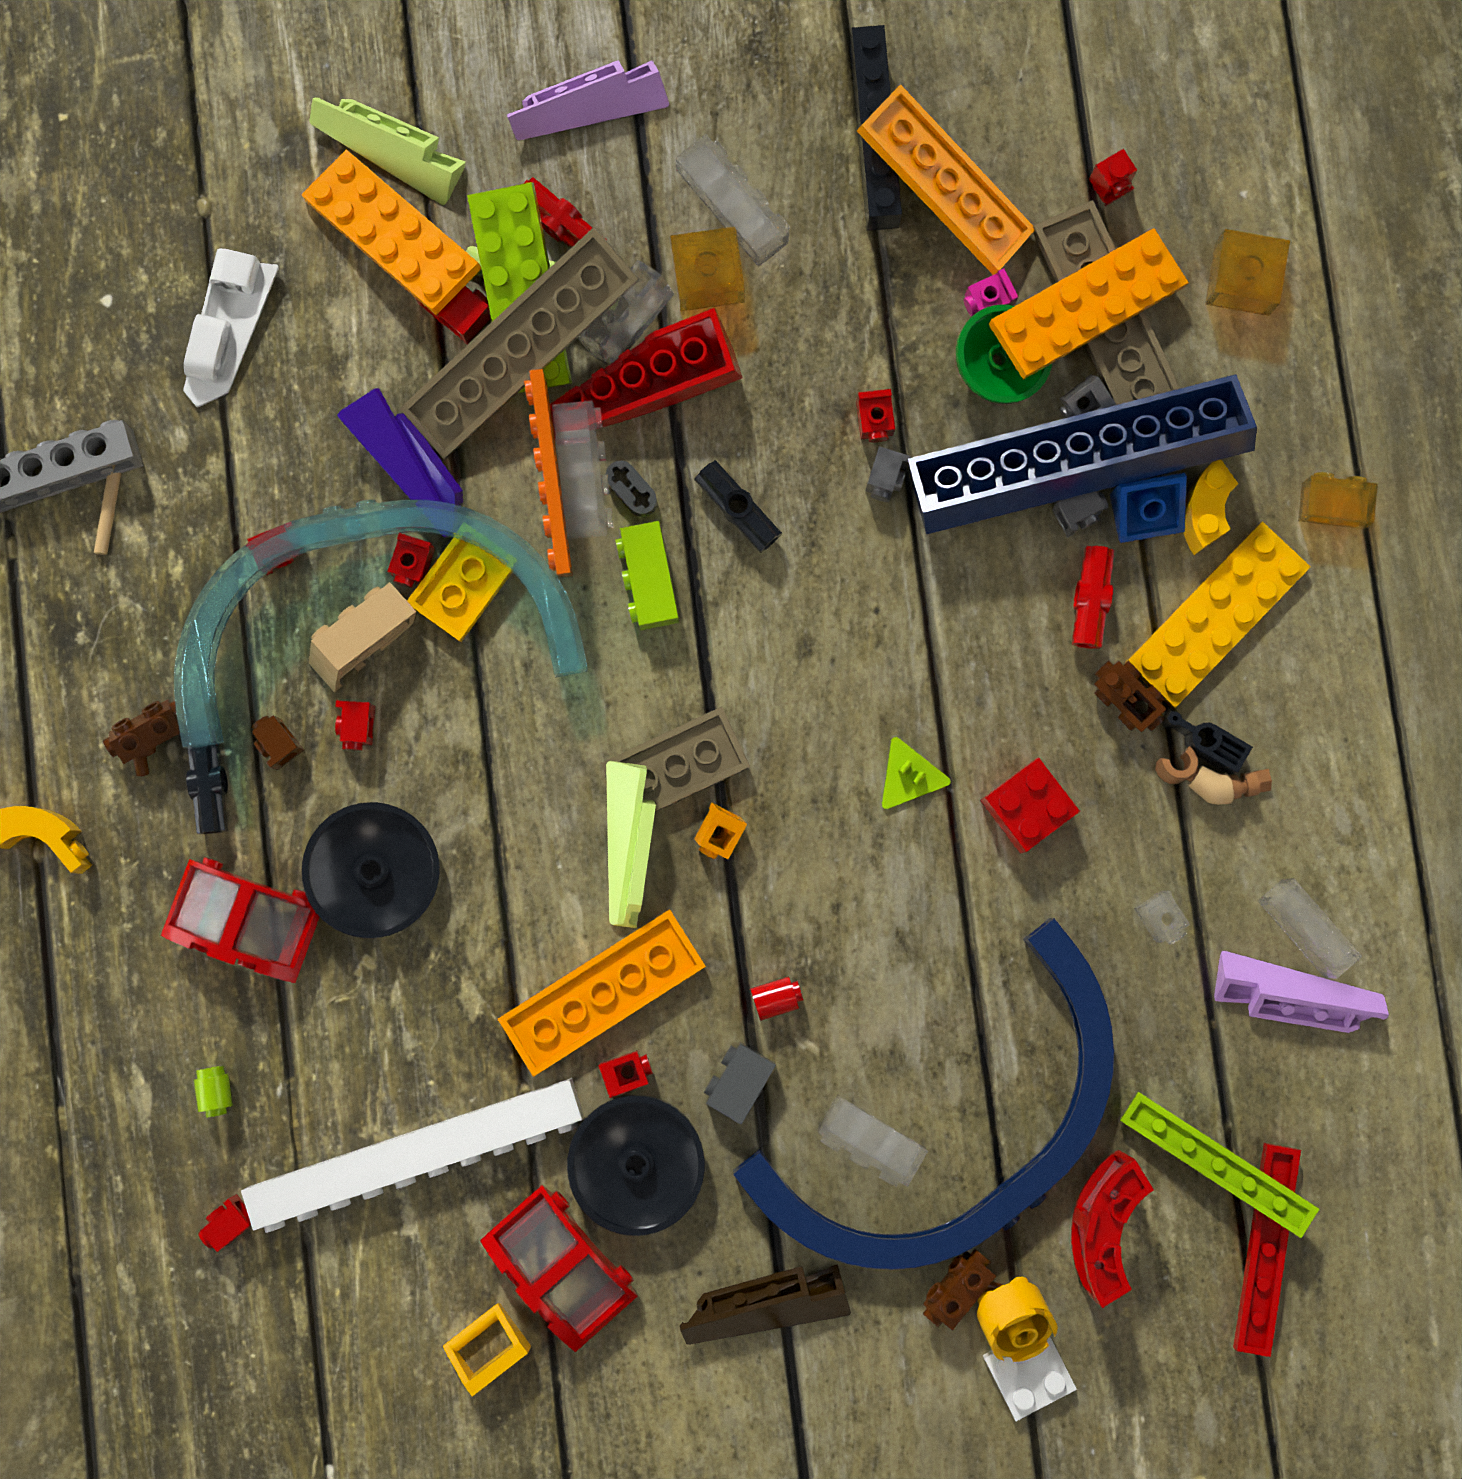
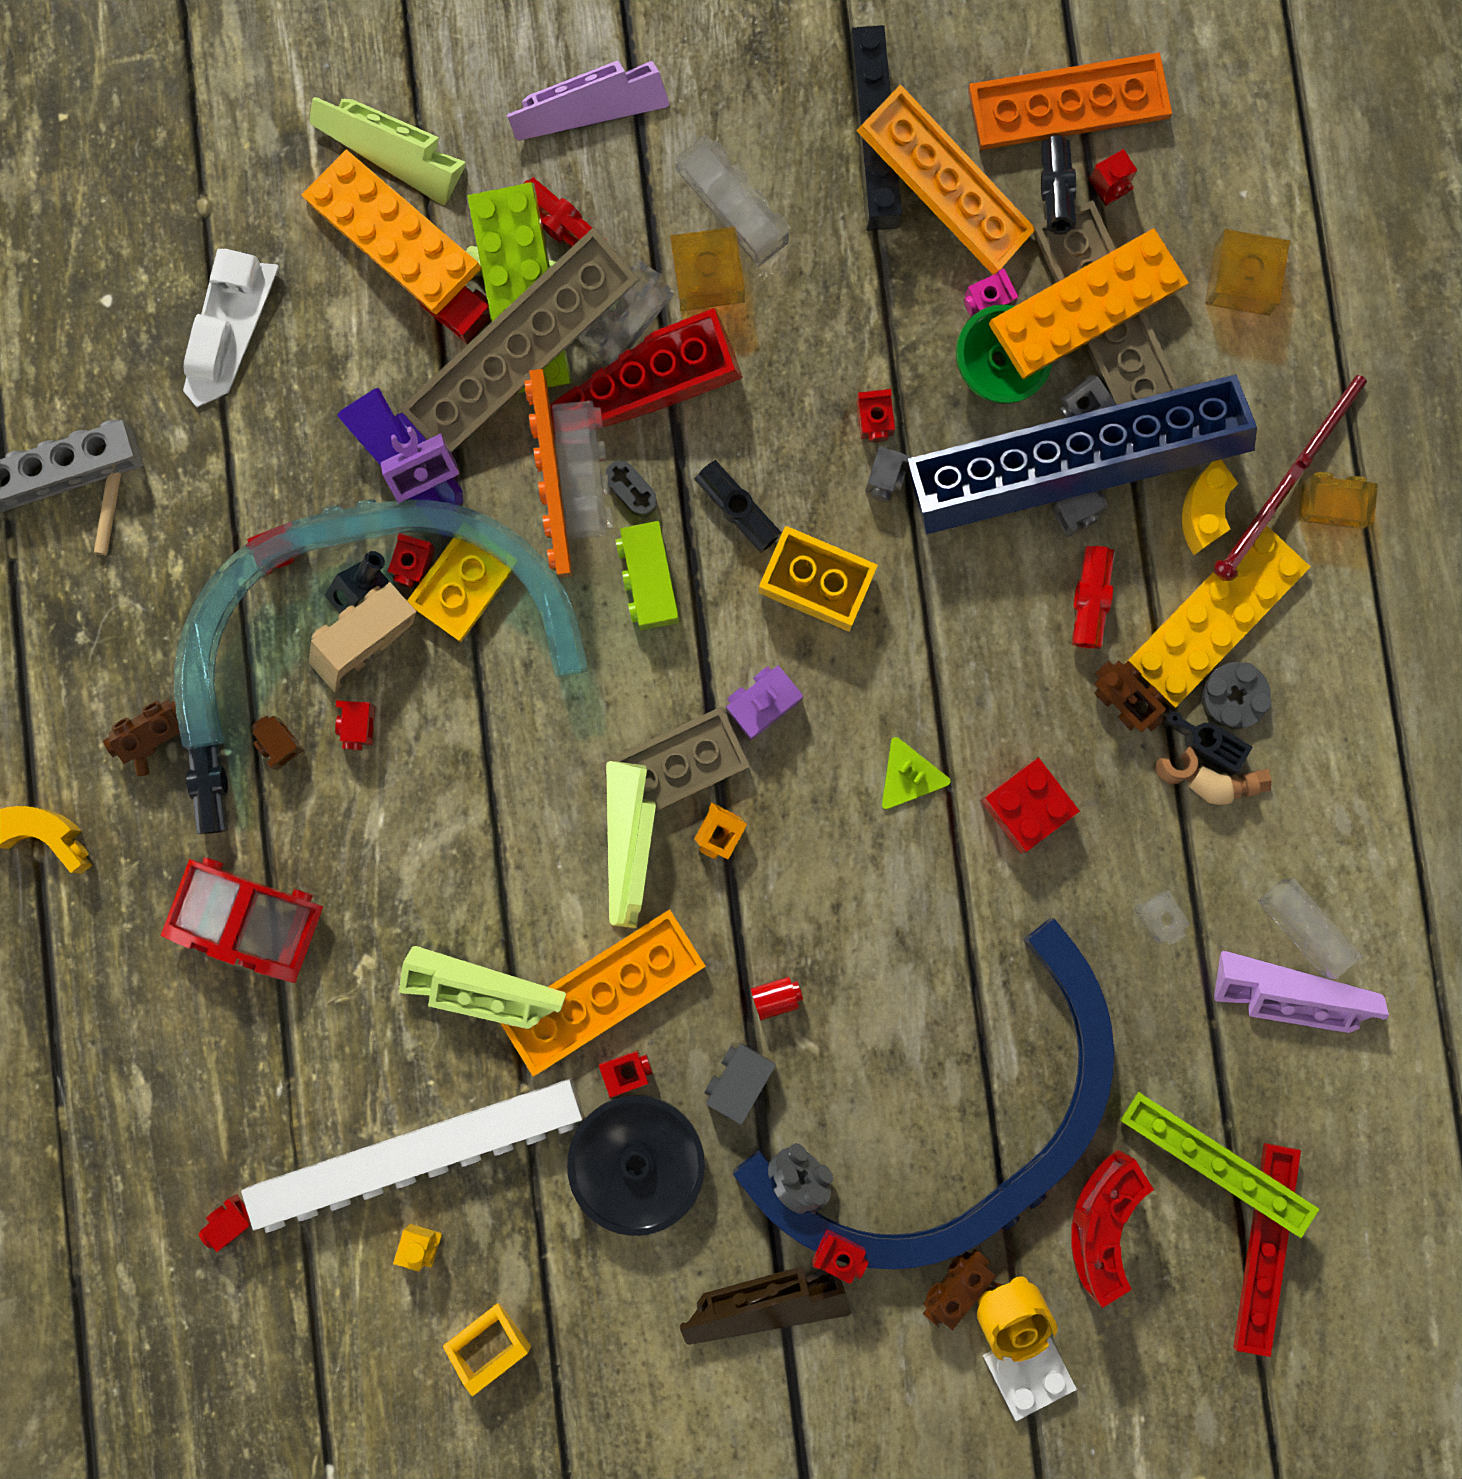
lime brick [194,1066,233,1118] -> none
black dish [302,802,440,938] -> none
window [480,1185,638,1352] -> none
clear brick [817,1094,928,1187] -> none
blue slope [1110,473,1187,543] -> none
none -> black bracket [325,551,389,614]
none -> medium lavender brick [381,427,459,504]
none -> yellow brick [393,1224,442,1272]
none -> yellowish green wedge [399,946,566,1029]
none -> medium lavender brick [726,665,804,741]
none -> yellow brick [758,526,878,632]
none -> dark grey plate [768,1143,833,1214]
none -> red brick [812,1229,869,1284]
none -> orange plate [968,52,1172,151]
none -> black piece [1041,135,1076,235]
none -> dark grey plate [1201,662,1272,729]
none -> dark red bar [1214,375,1367,581]

